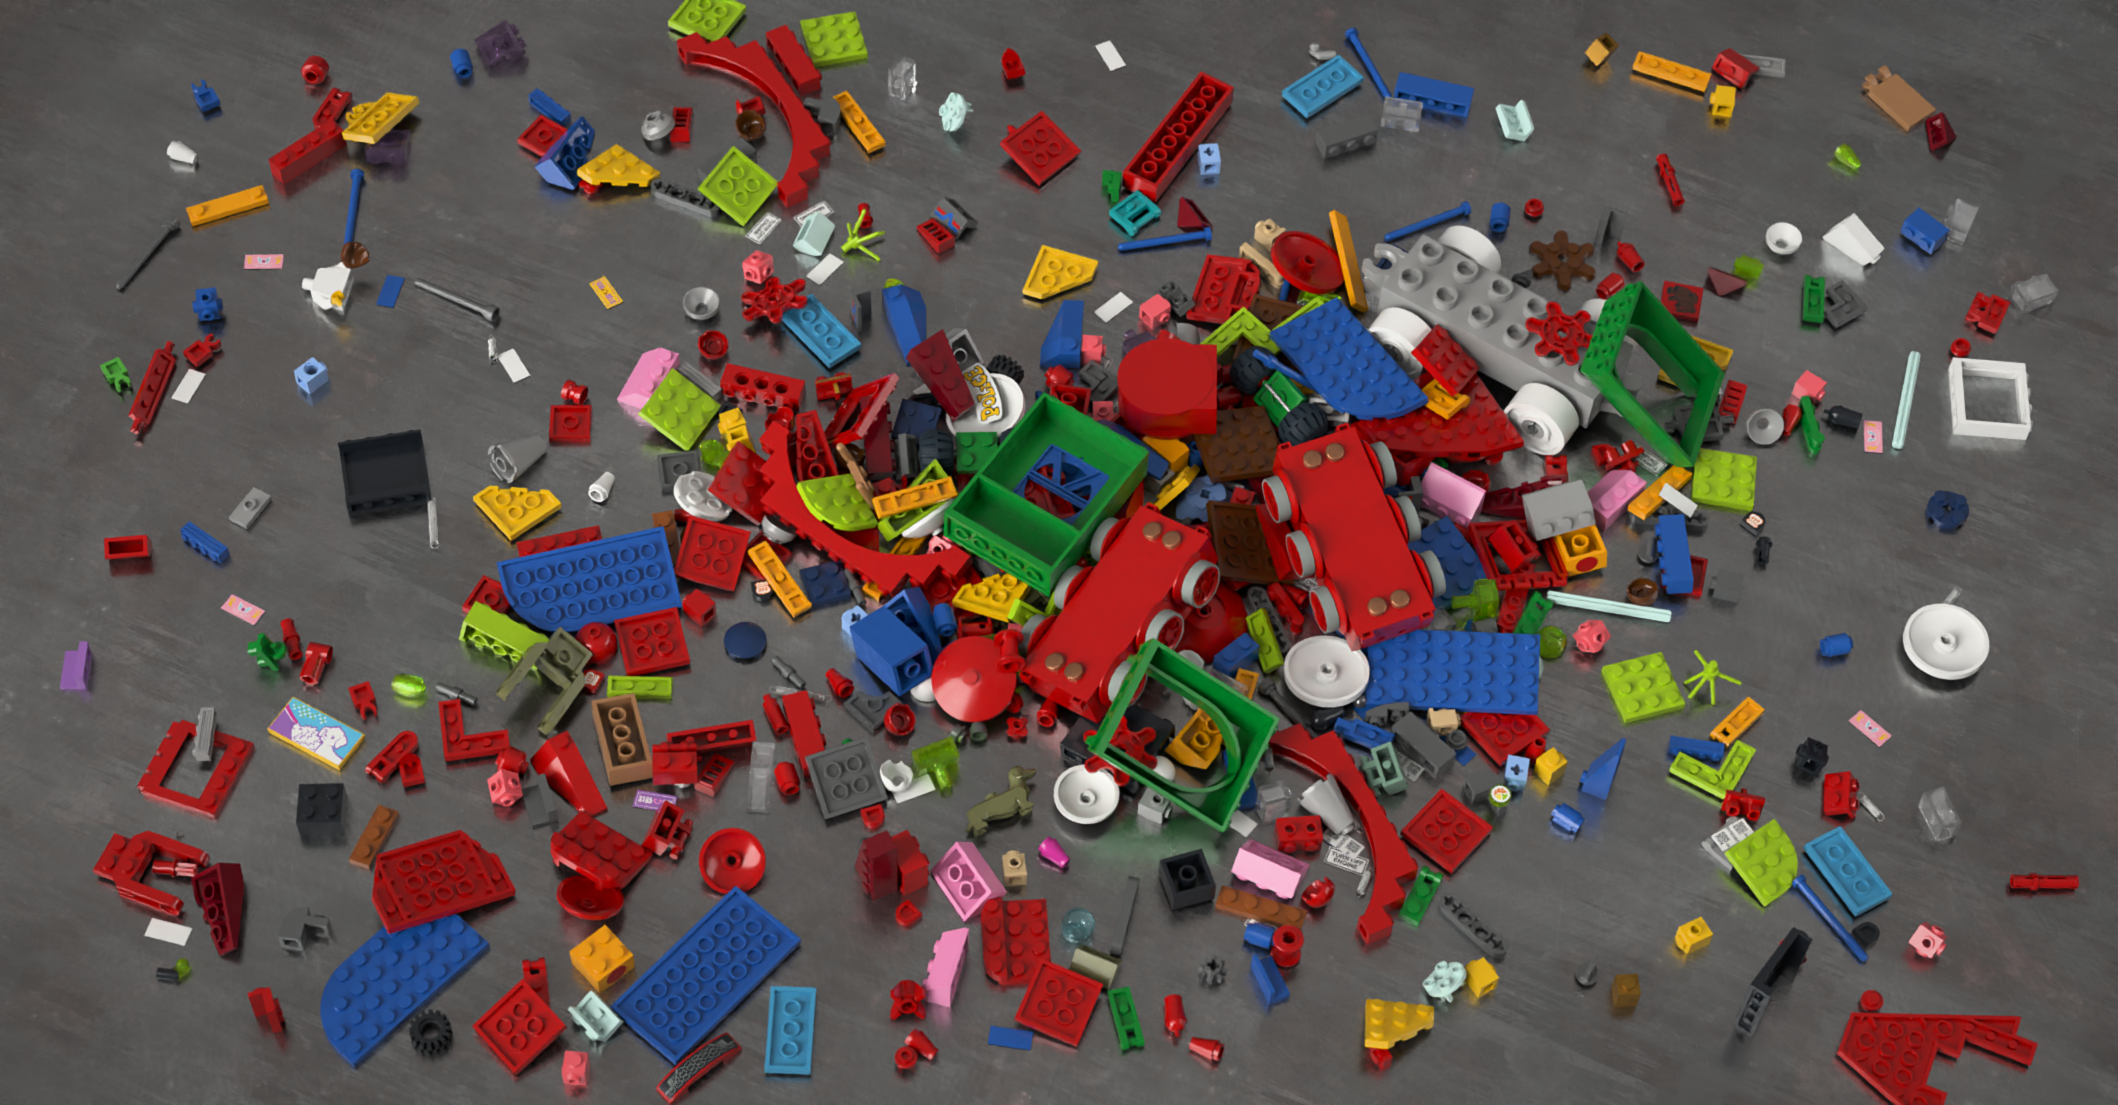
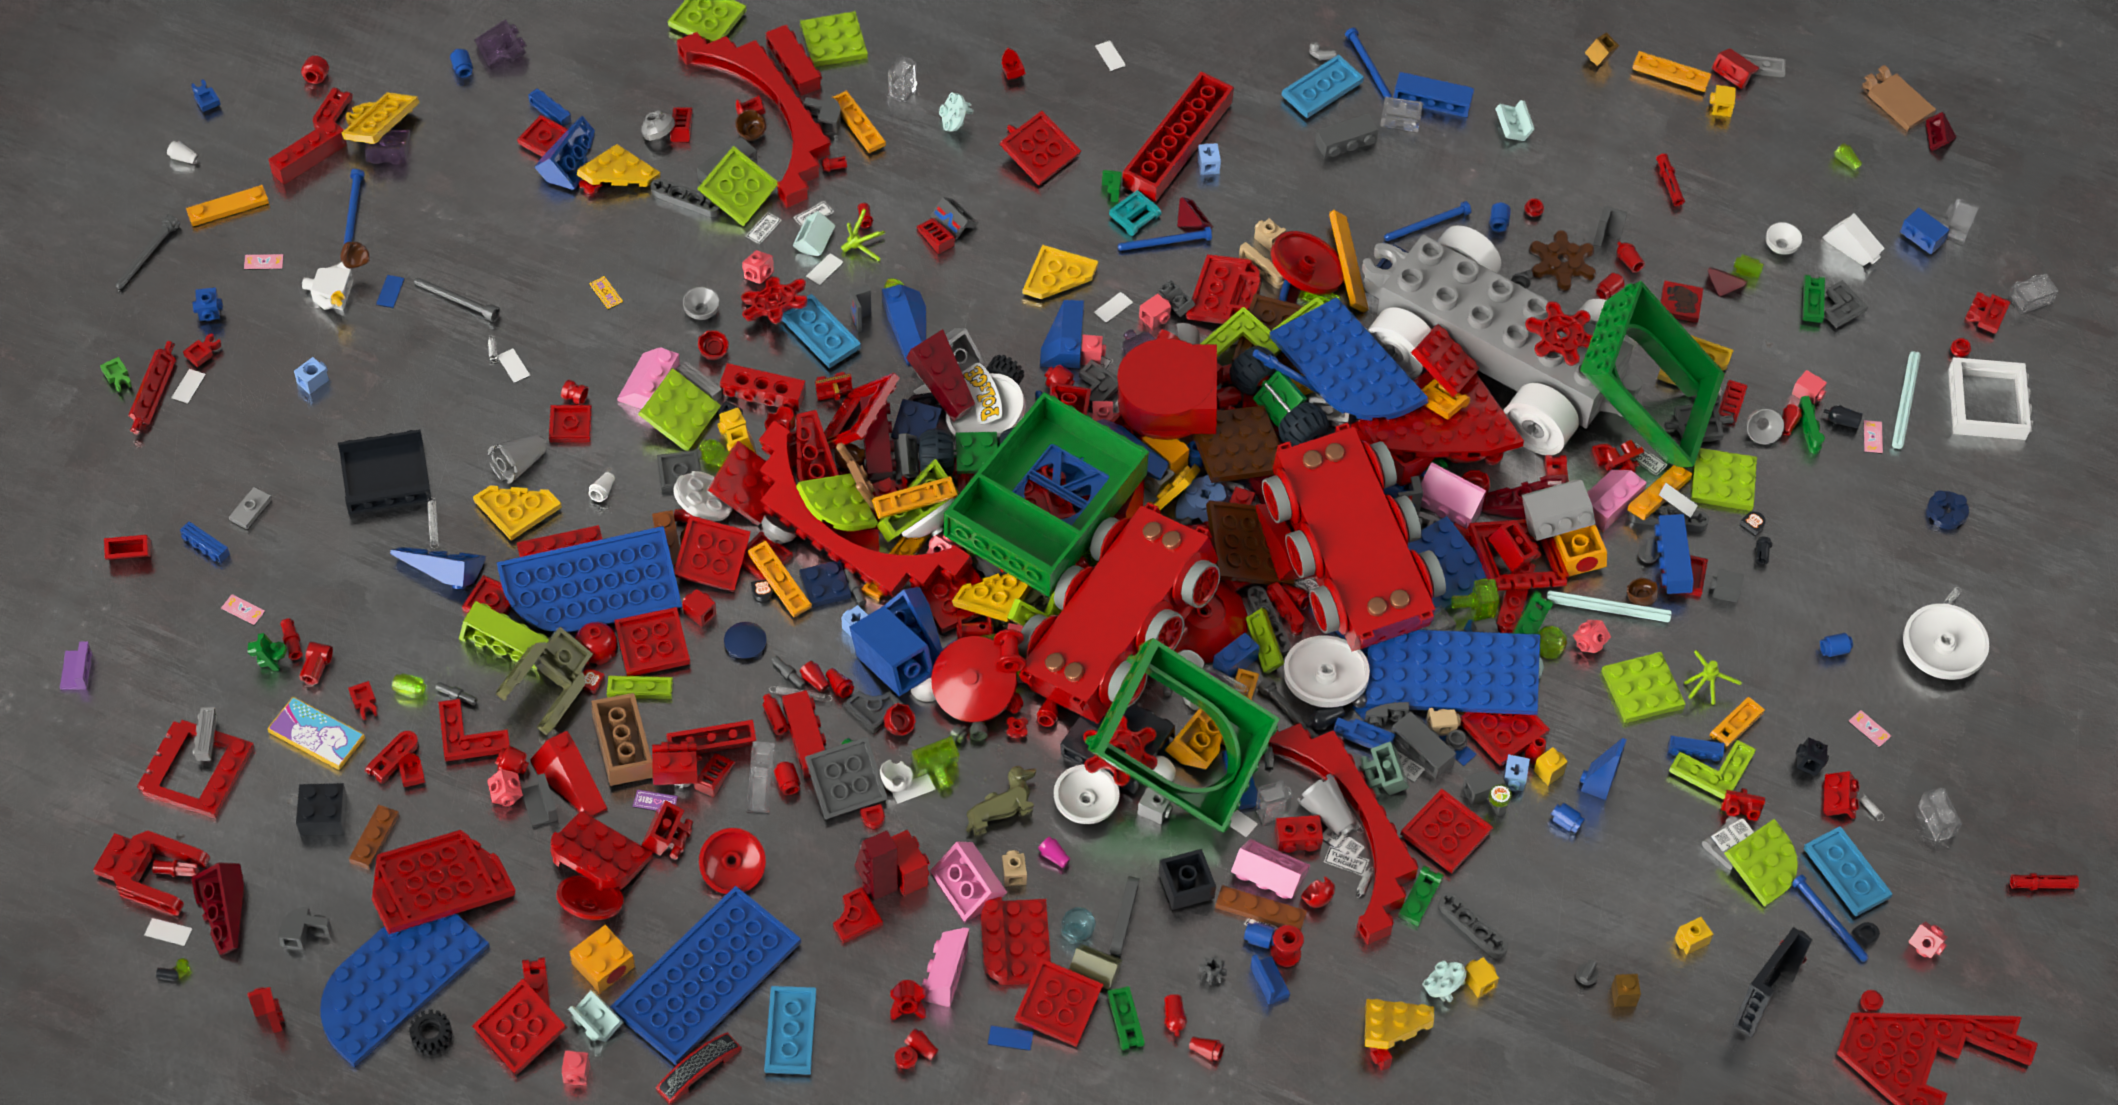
red tile [896,899,922,926] -> none
blue brick [933,603,957,636] -> none
none -> wedge [390,547,486,589]
none -> red cone [800,661,830,693]
none -> red pin [821,156,847,172]
none -> red tile [833,887,883,944]

